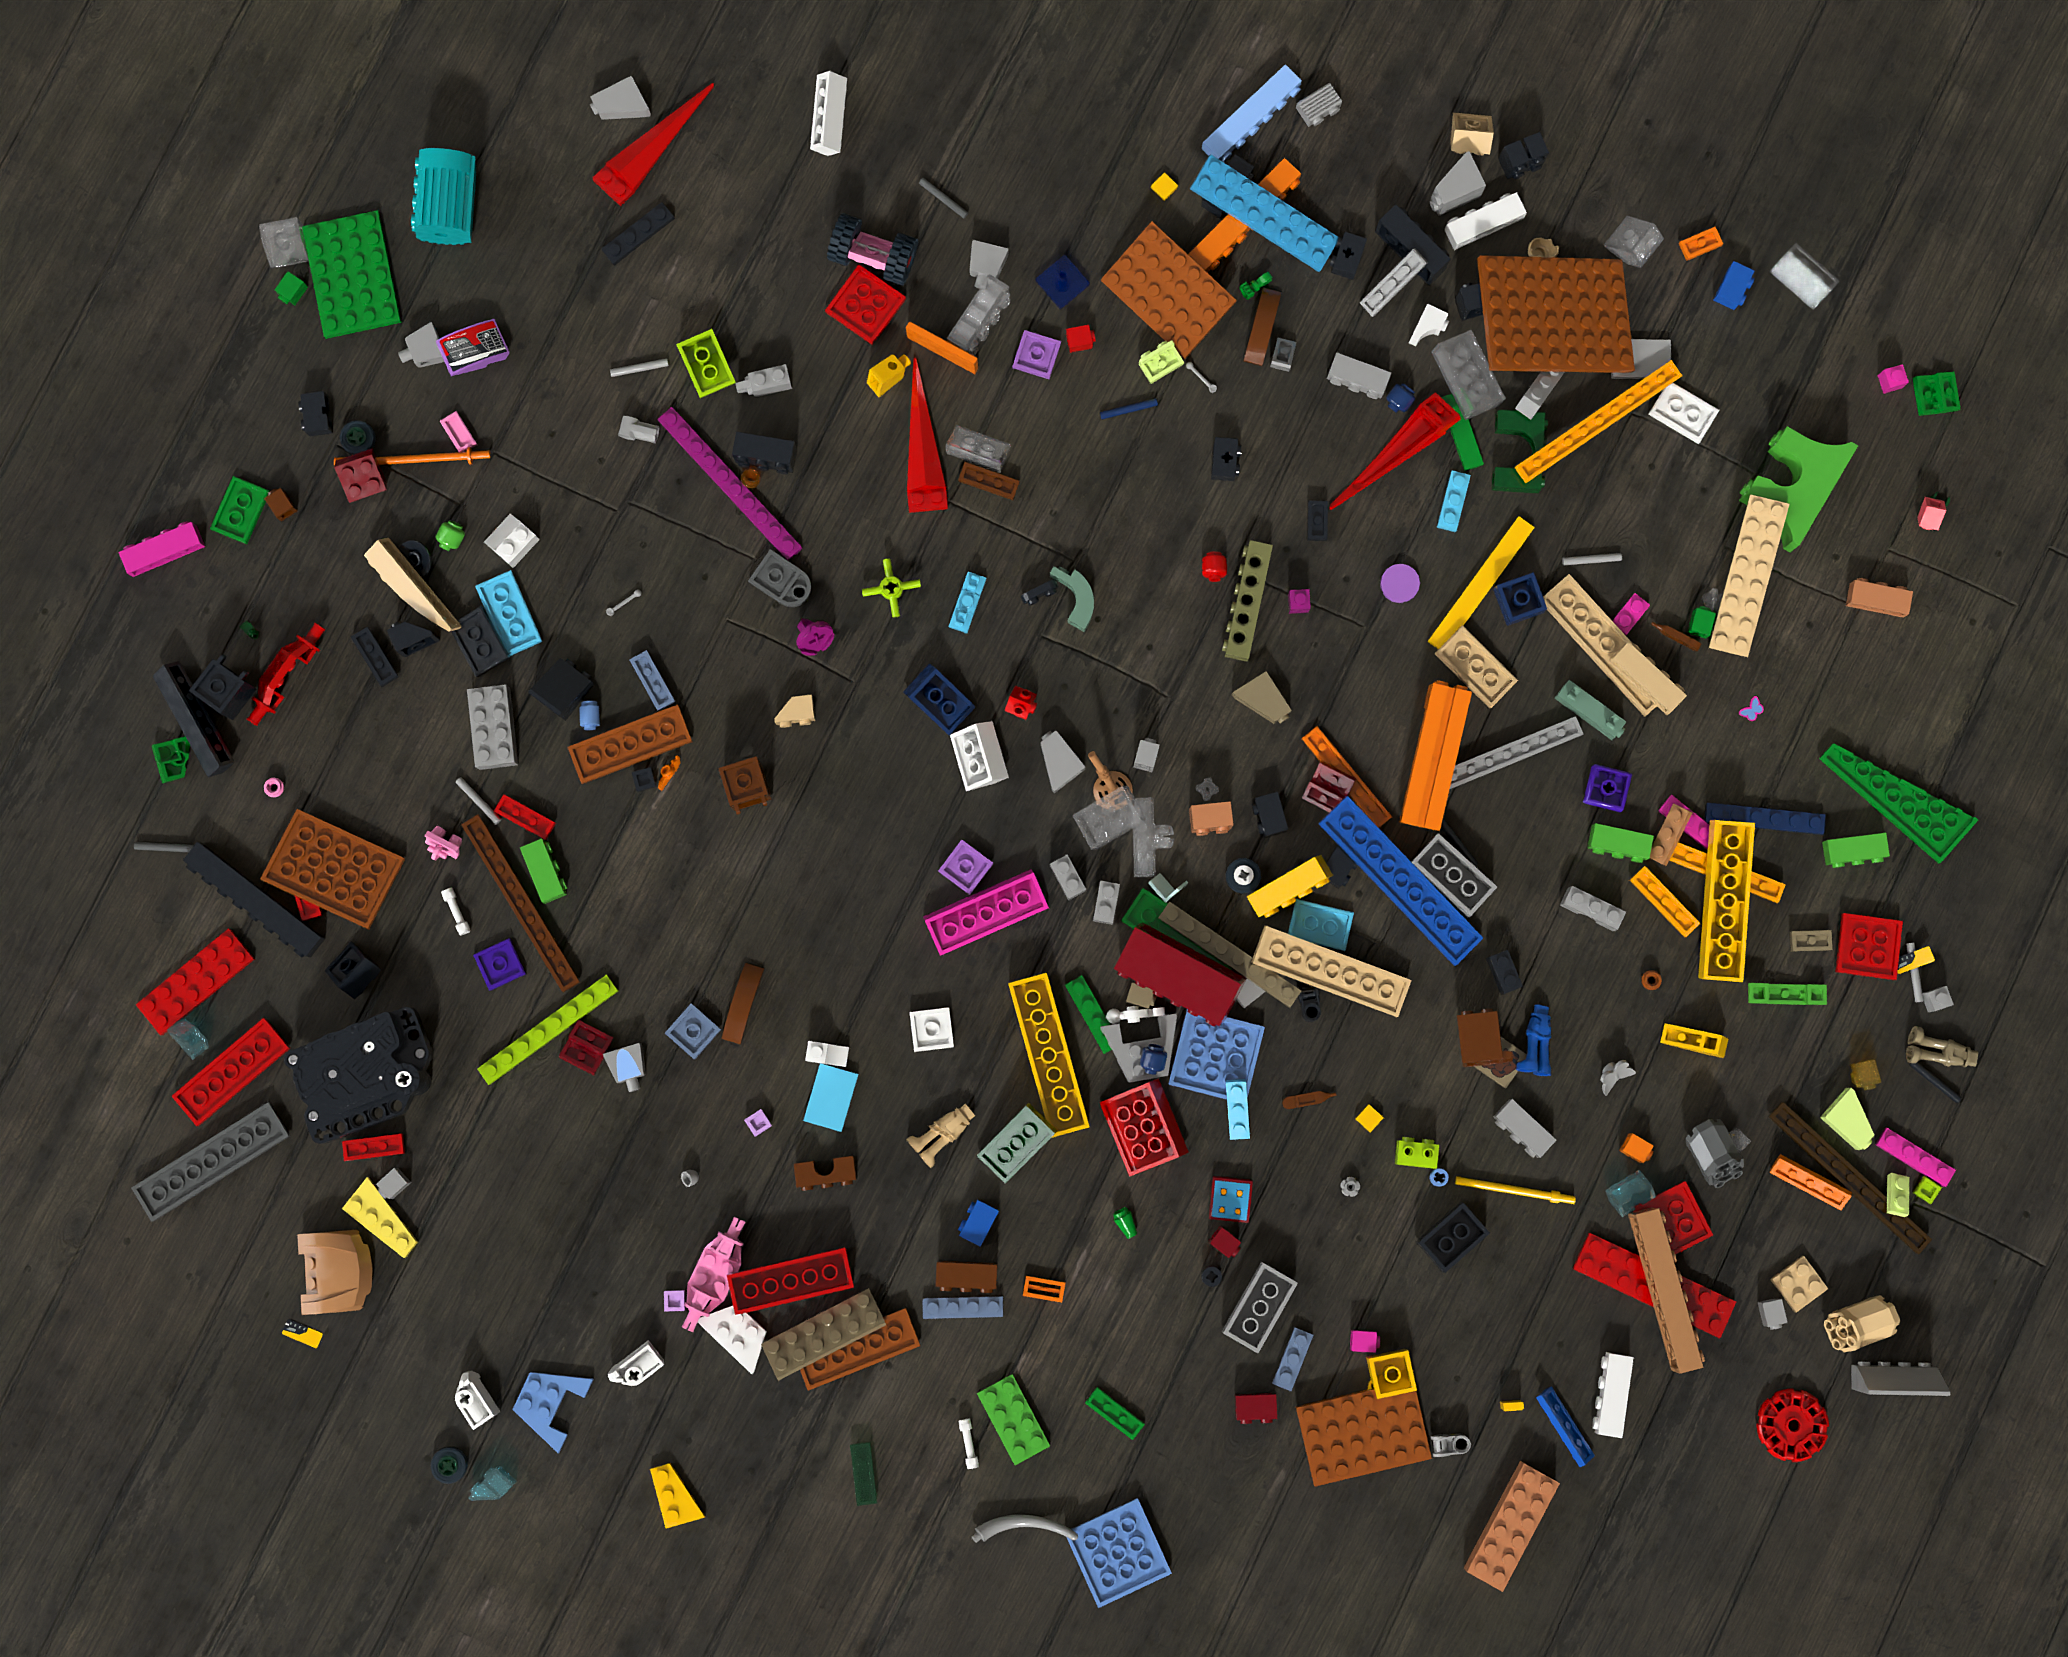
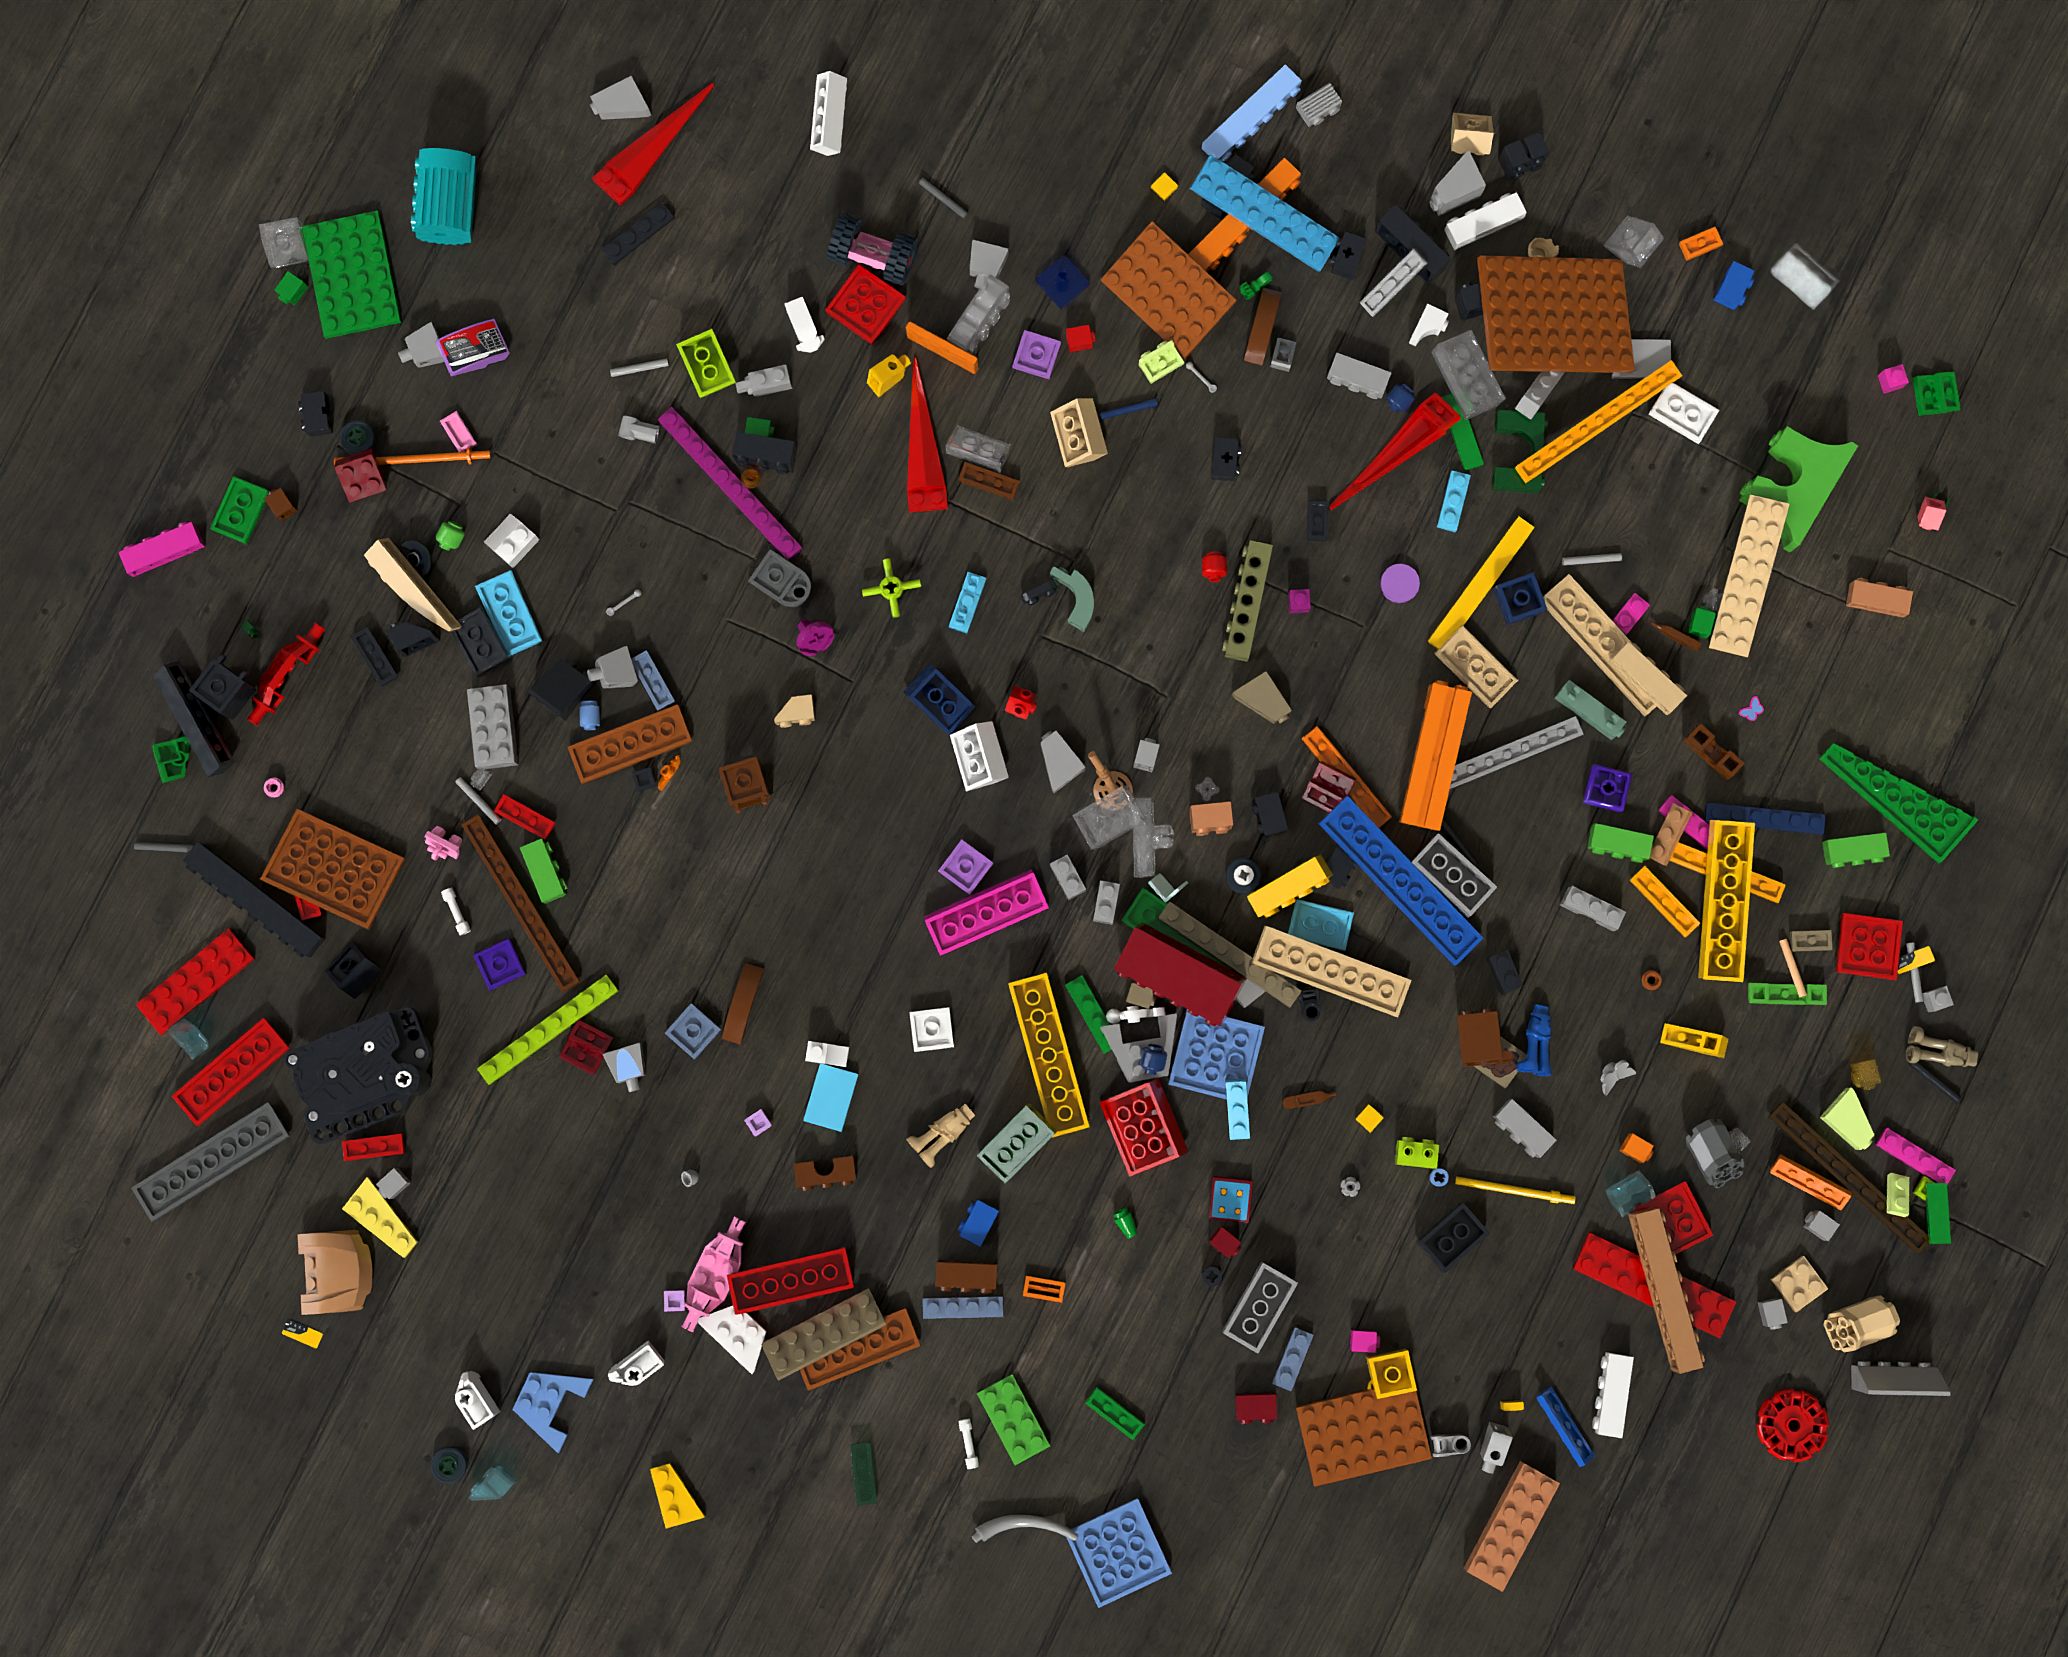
none -> clear plate [470,768,491,790]
none -> light grey torso [587,646,638,688]
none -> green brick [745,417,775,438]
none -> white piece [785,297,825,353]
none -> tan slope [1050,398,1108,467]
none -> light grey torso [1480,1421,1513,1474]
none -> reddish brown arch [1682,723,1745,780]
none -> light nougat bar [1779,939,1807,997]
none -> light grey brick [1803,1210,1839,1241]
none -> green tile [1925,1183,1951,1244]

